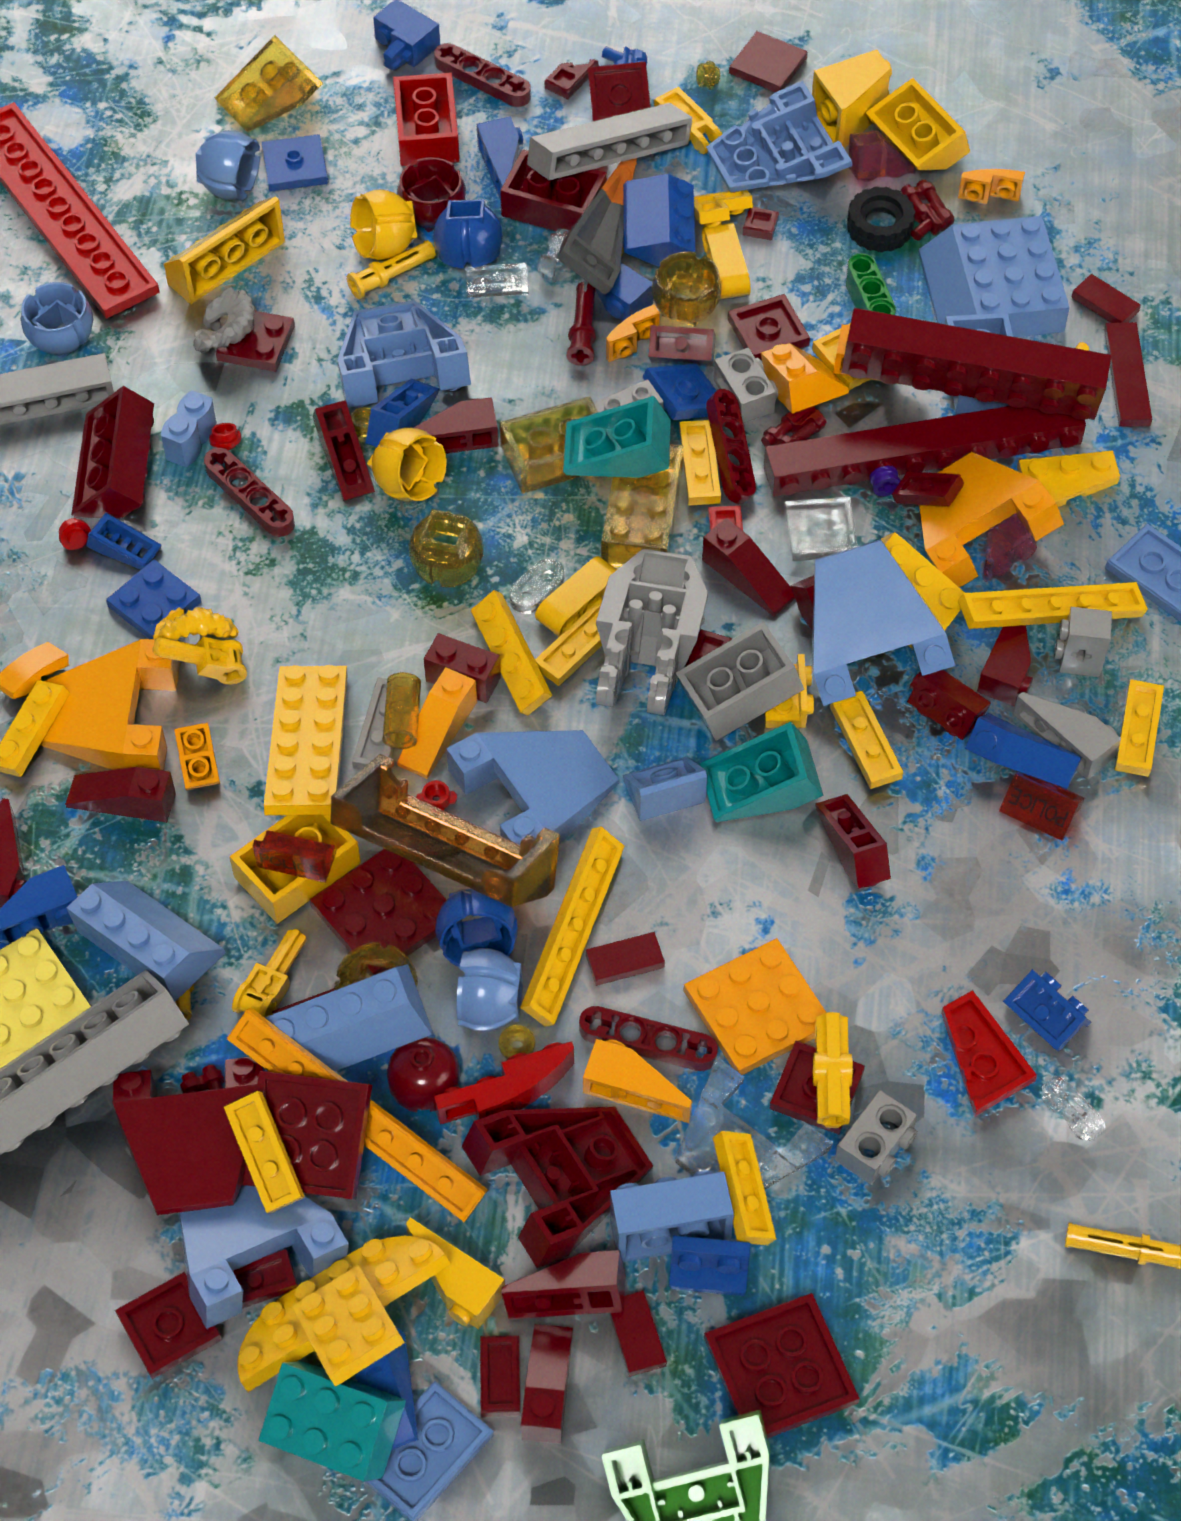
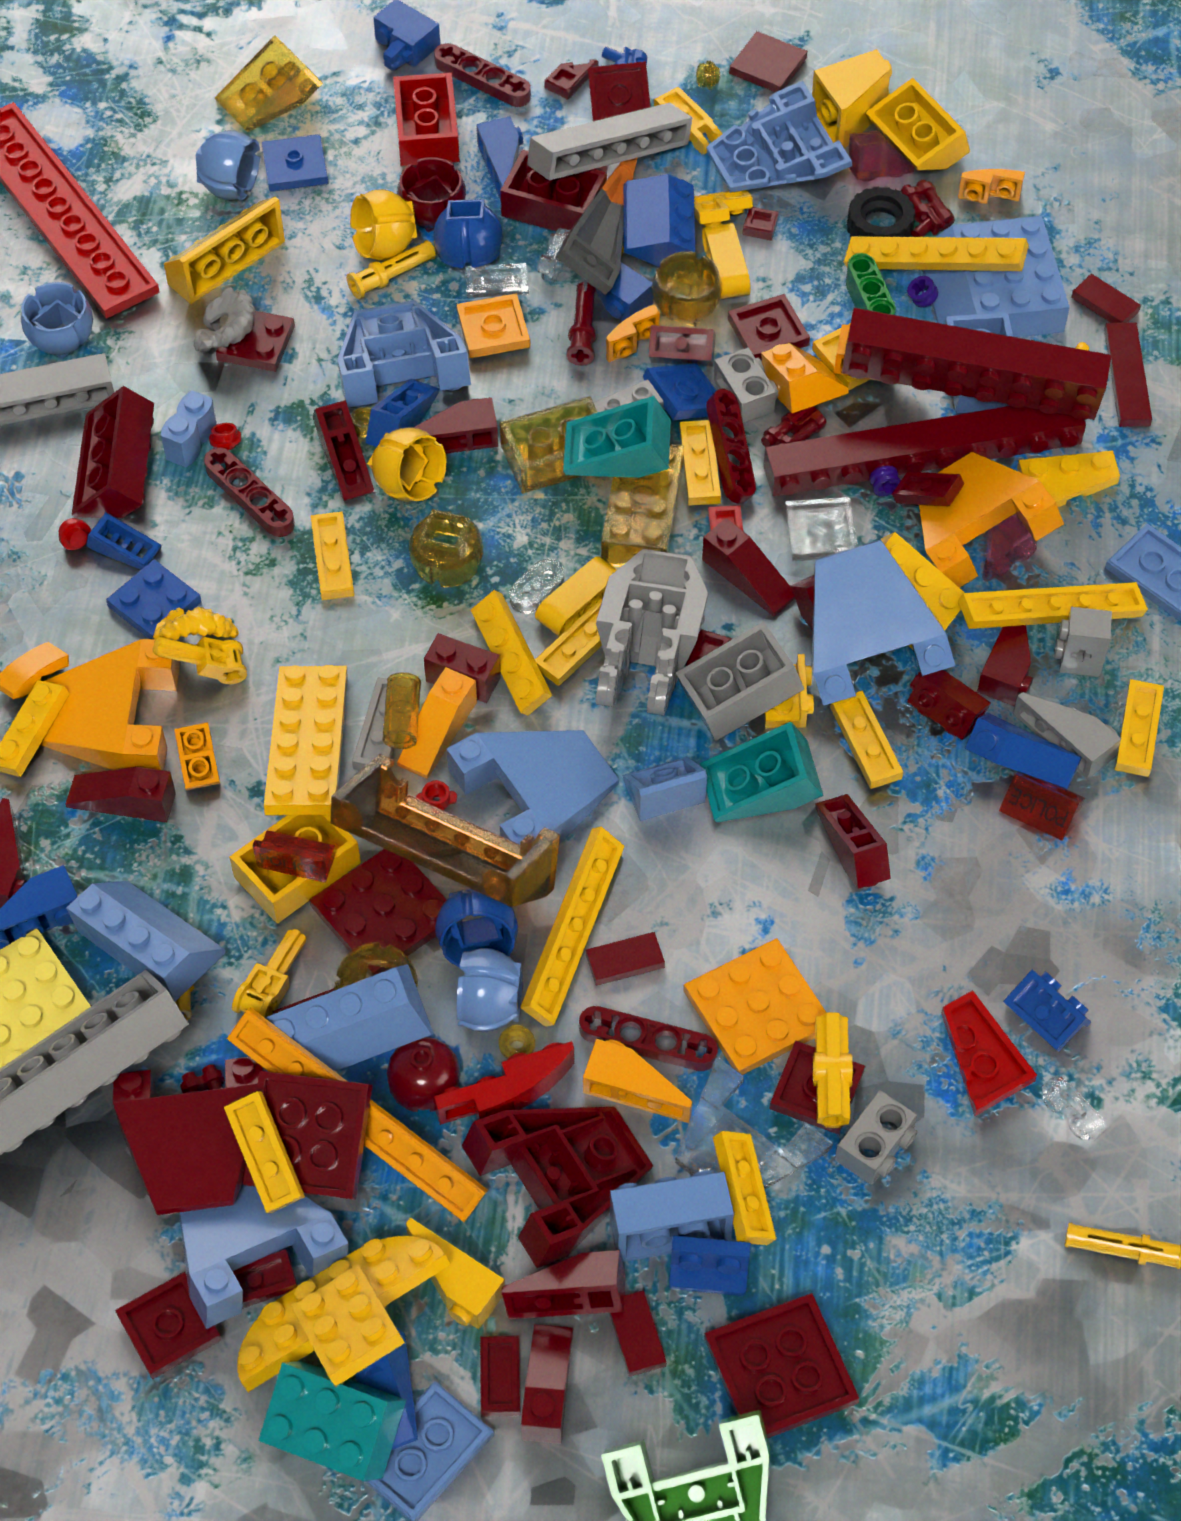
none -> yellow tile [310,511,354,601]
none -> light orange plate [456,293,530,358]
none -> yellow plate [844,236,1029,271]
none -> dark purple bush [907,276,939,308]

